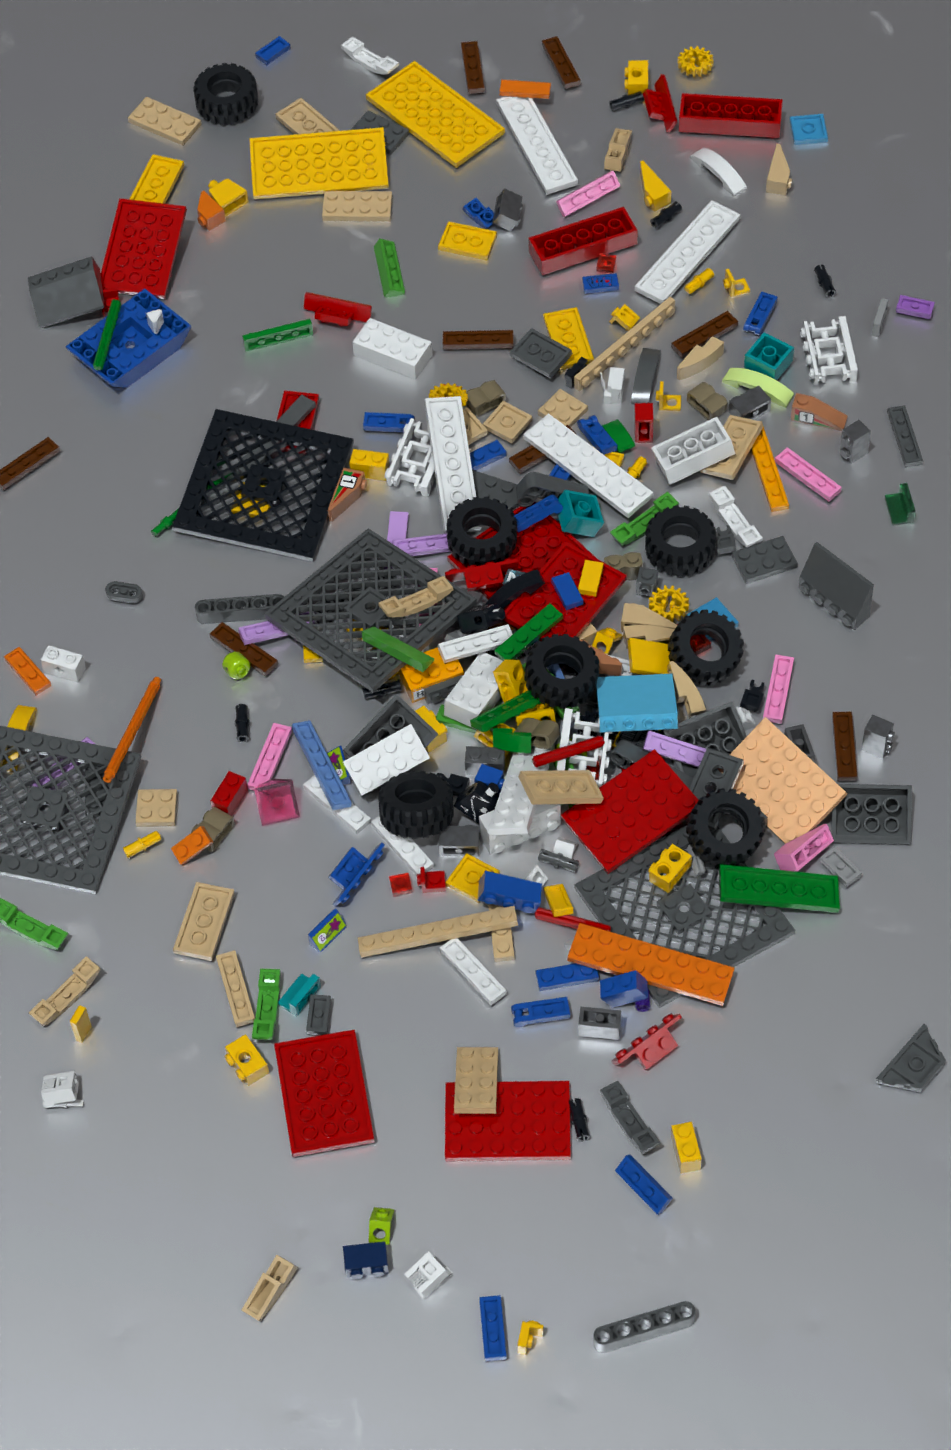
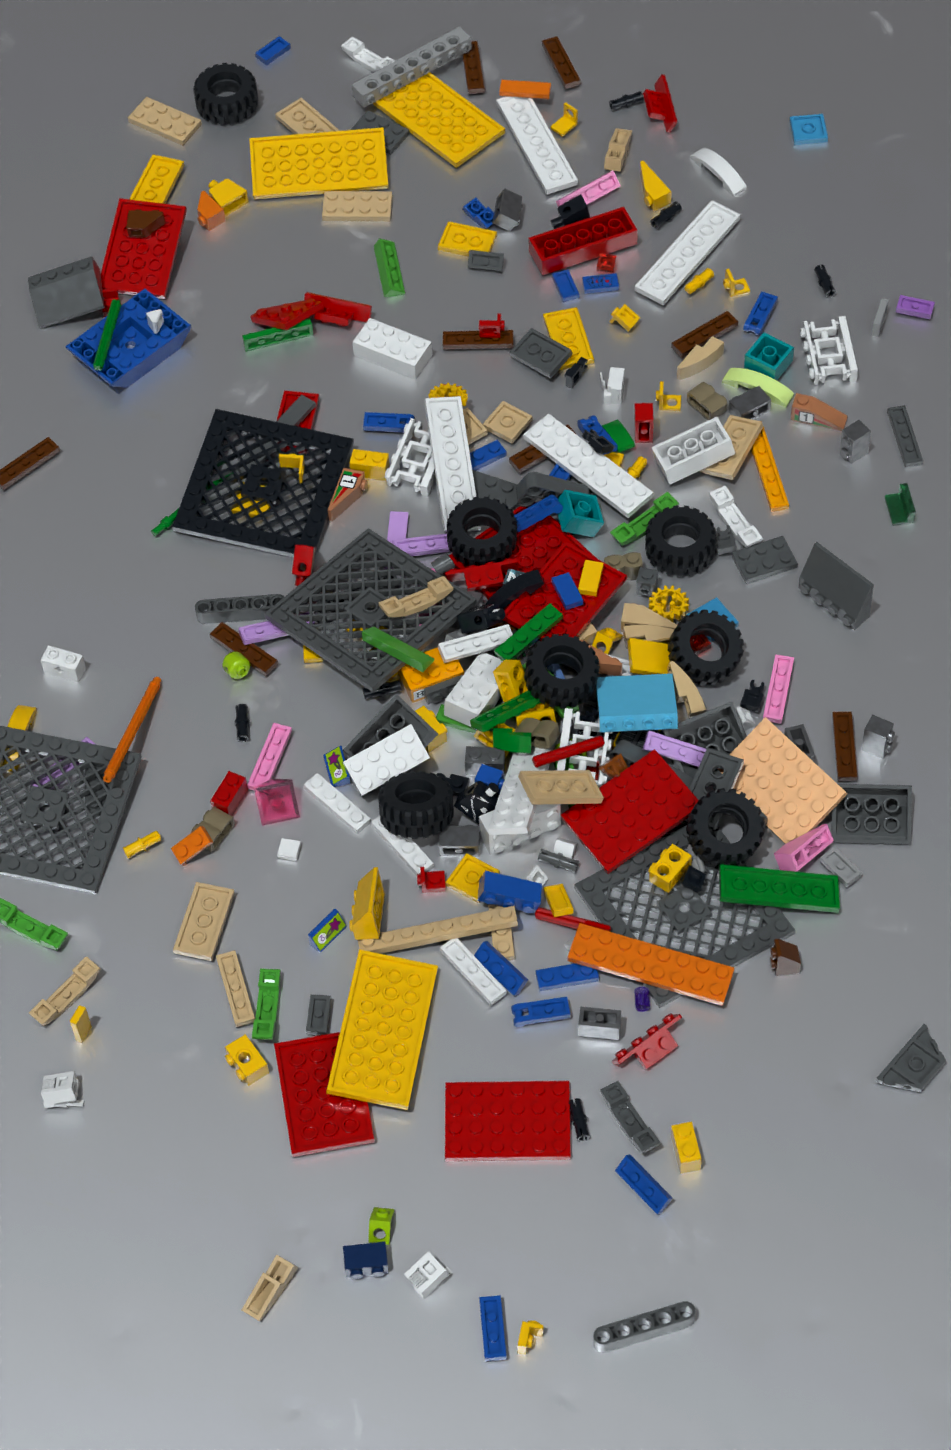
orange tile [4,647,51,696] -> none
dark grey plate [105,581,143,603] -> none
tan plate [135,789,177,827] -> none
teal panel [278,974,321,1016] -> none
medium blue tile [292,720,352,810] -> none
blue bracket [328,843,385,906] -> none
clear red plate [389,873,413,897] -> none
tan plate [454,1047,498,1114] -> none
dark tan brick [466,380,506,417] -> none
tan plate [538,389,588,427] -> none
tan plate [574,297,675,391] -> none
blue brick [600,970,648,1008] -> none
yellow brick [625,60,648,95] -> none
dark grey slope [631,348,661,405] -> none
yellow gear [677,46,713,77] -> none
red brick [679,93,783,138] -> none
tan slope [766,144,793,195] -> none
bright pink plate [775,447,842,502] -> none
none -> reddish brown slope [126,209,166,238]
none -> red plate [250,299,324,330]
none -> white tile [277,838,301,861]
none -> yellow bracket [279,454,305,483]
none -> red torso [292,544,316,586]
none -> yellow plate [326,949,438,1110]
none -> yellow slope [349,867,385,940]
none -> light grey brick [351,26,472,108]
none -> dark grey piece [431,553,457,577]
none -> dark grey plate [468,250,504,271]
none -> blue plate [474,941,528,996]
none -> red bracket [479,314,505,338]
none -> black torso [550,195,590,229]
none -> yellow bracket [551,102,578,137]
none -> blue tile [552,270,580,302]
none -> black plate [582,429,614,454]
none -> dark orange slope [599,753,628,778]
none -> black plate [680,865,707,893]
none -> reddish brown slope [769,939,801,976]

